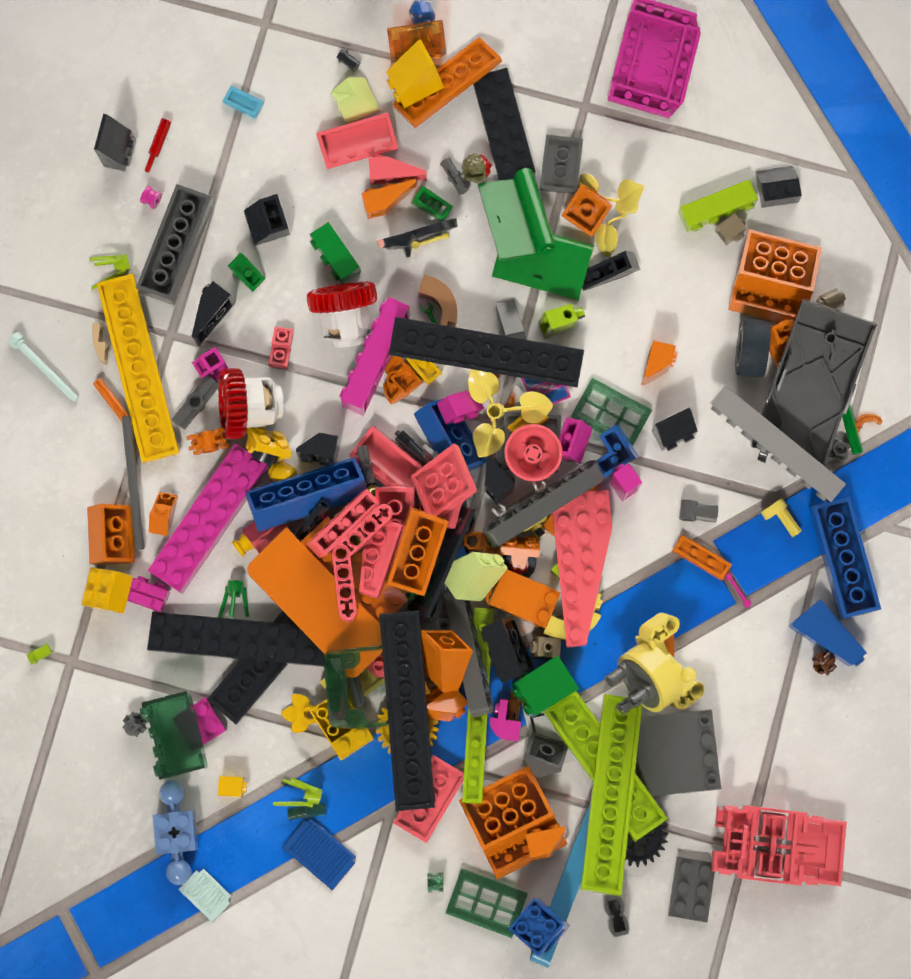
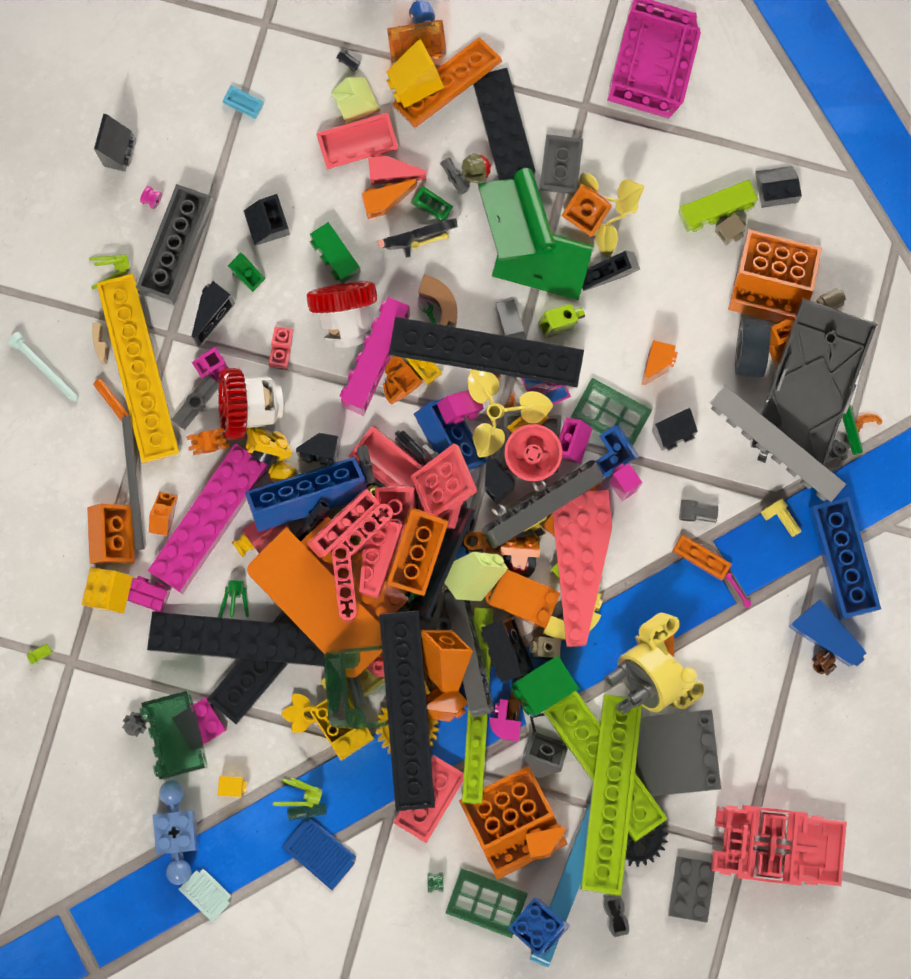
red axle [144,118,172,173] -> none

